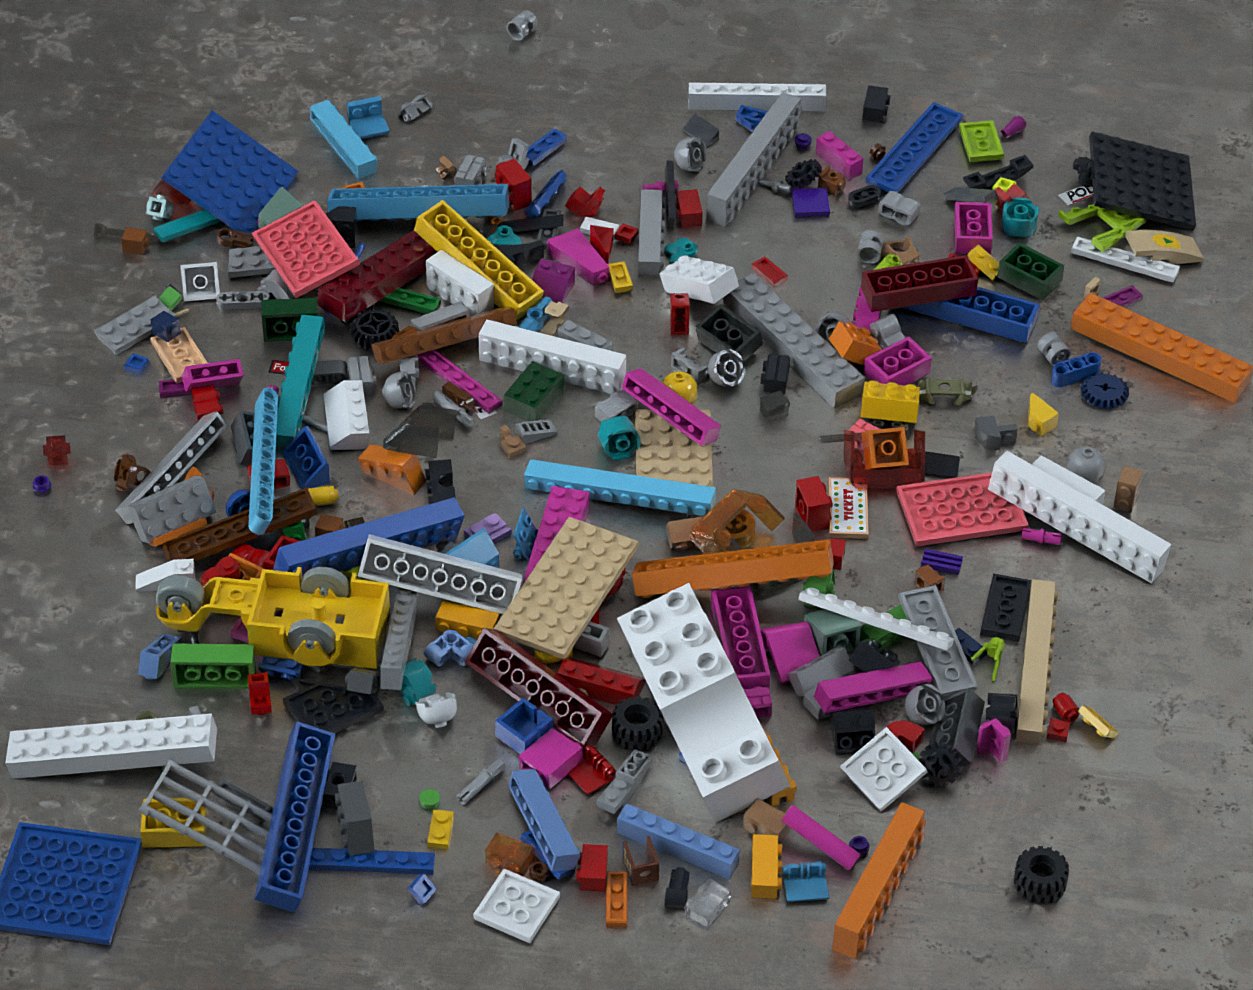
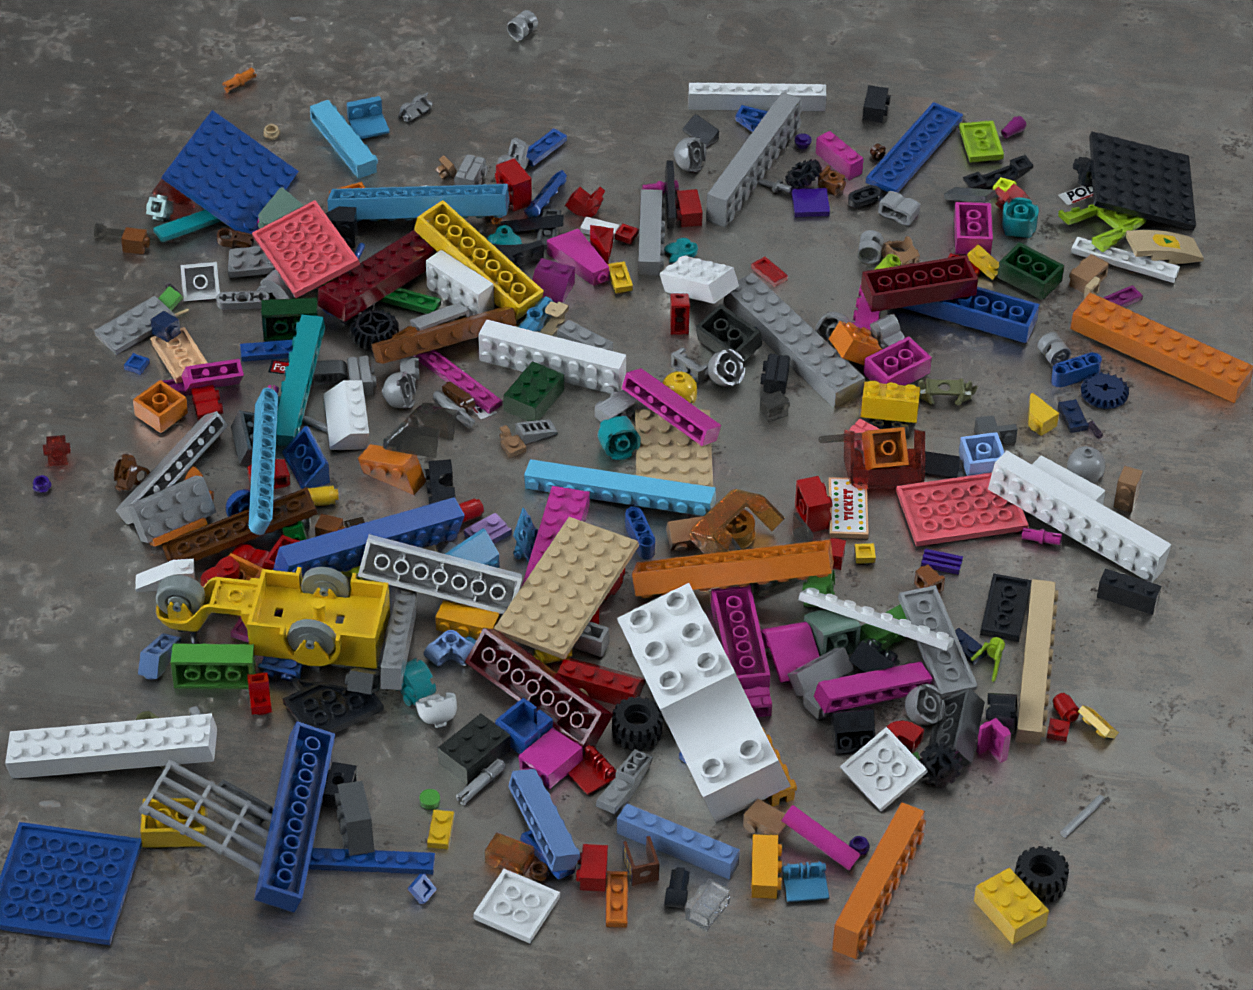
none -> orange brick [133,380,188,433]
none -> orange pin [222,67,257,92]
none -> blue plate [240,340,293,362]
none -> tan plate [263,124,280,140]
none -> pearl dark grey brick [438,713,511,785]
none -> red head [459,498,484,523]
none -> blue beam [625,507,656,560]
none -> yellow plate [854,543,876,563]
none -> light blue brick [959,432,1005,476]
none -> yellow brick [974,867,1049,945]
none -> dark blue plate [1058,399,1089,433]
none -> light grey bar [1060,795,1105,838]
none -> medium nougat brick [1069,254,1109,293]
none -> clear purple piece [1088,418,1104,441]
none -> black brick [1097,568,1162,615]

